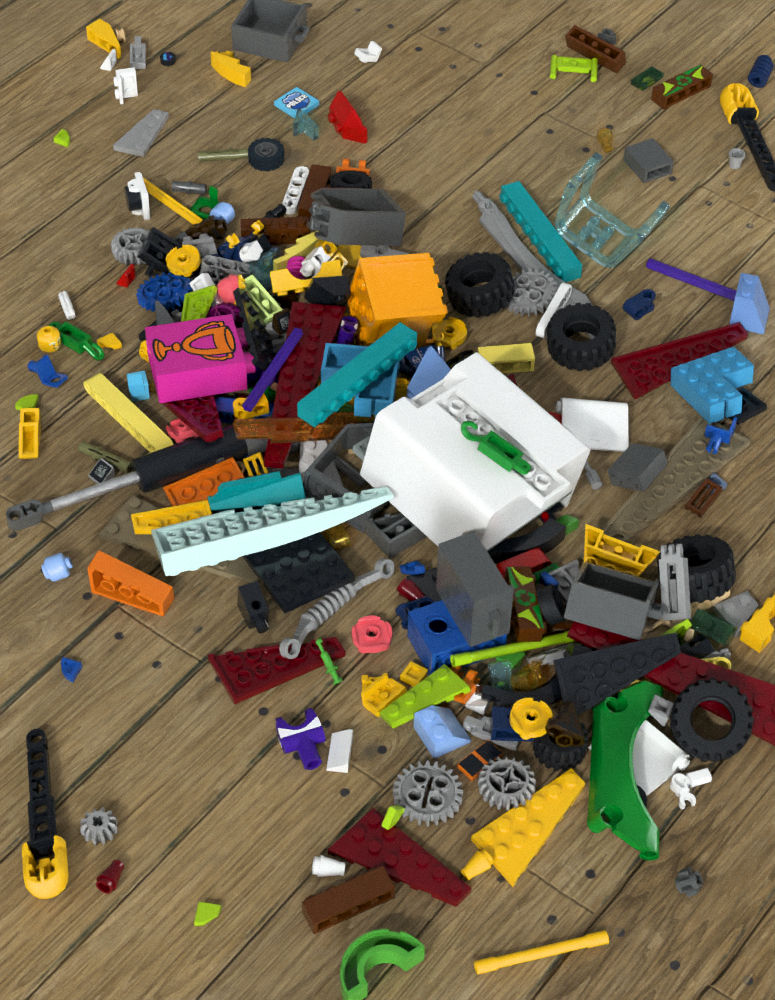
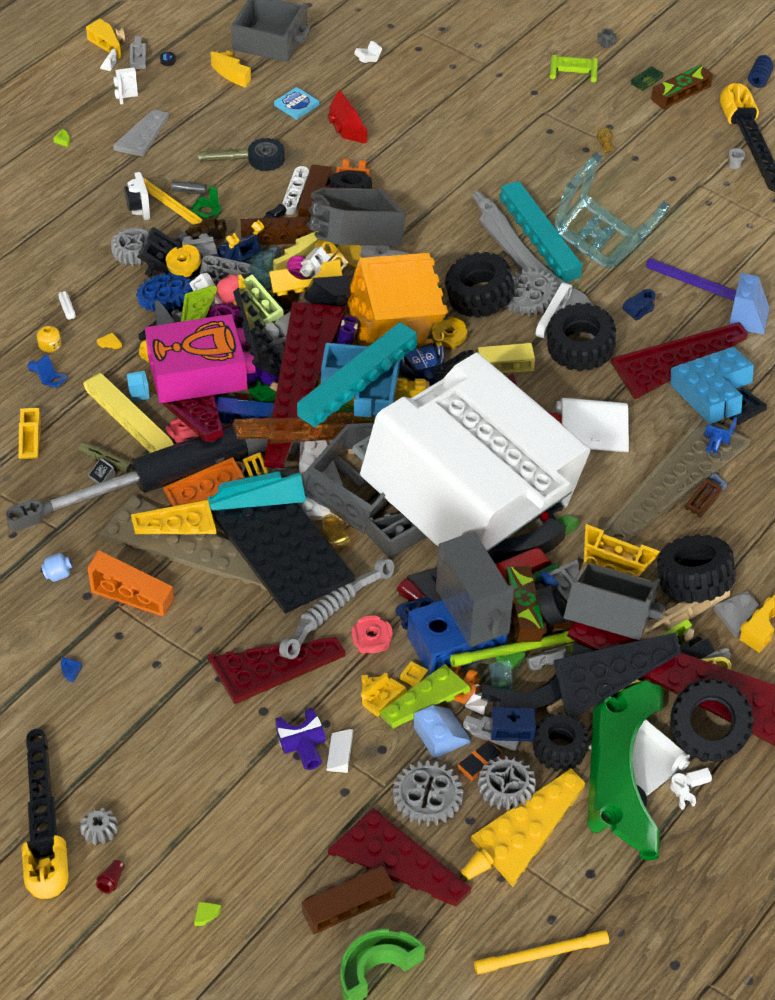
lime tile [15,394,39,410] -> none
green piece [49,321,105,361] -> none
red slope [116,264,136,288] -> none
light aqua wedge [151,487,394,576] -> none
light blue head [210,202,235,226] -> none
yellow leg [233,393,269,420] -> none
black torso [237,581,269,633] -> none
white leg [239,233,272,263] -> none
dark purple axle [242,328,303,412] -> none
slope [272,308,290,335] -> none
clear light blue slope [293,109,319,141] -> none
white cone [312,855,345,877] -> none
bright green piece [316,638,343,685] -> none
lime tile [382,805,405,830] -> none
blue tile [399,560,425,575] -> none
medium blue slope [406,346,451,399] -> none
green piece [461,420,531,475] -> none
yellow plate [509,698,553,740] -> none
clear yellow piece [511,660,548,692] -> none
dark brown rock [545,701,585,747] -> none
reddish brown brick [565,25,626,74] -> none
light grey axle [584,460,603,490] -> none
dark grey brick [608,443,667,492] -> none
dark grey brick [623,138,674,183] -> none
light grey slope [648,695,674,726] -> none
light grey hinge [659,544,691,621] -> none
dark grey gear [675,867,703,897] -> none
clear green brick [690,608,738,646] -> none

